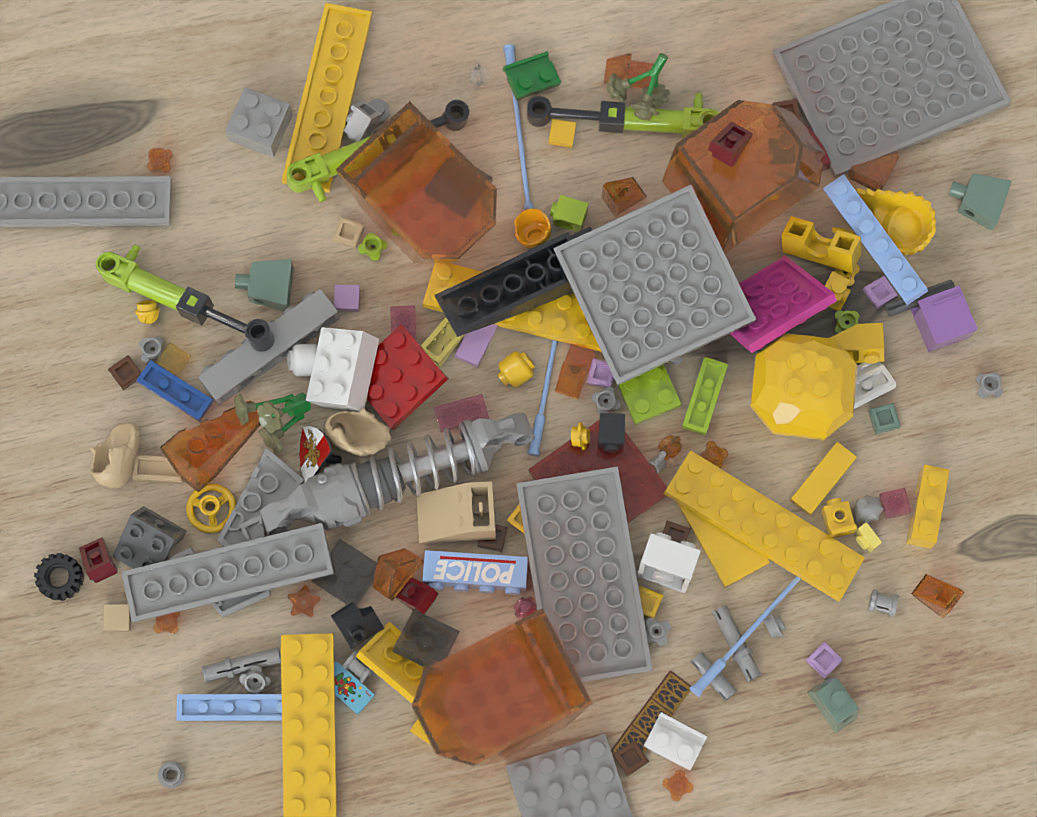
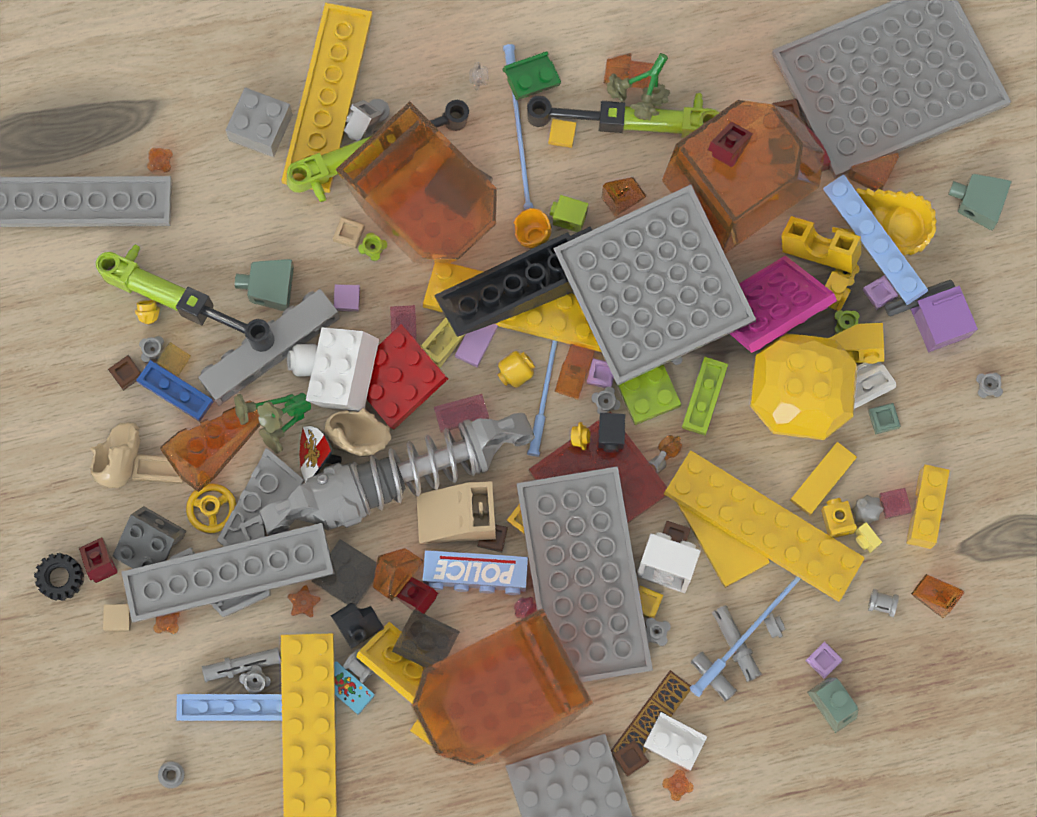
clear orange plate [700,441,728,469] -> none

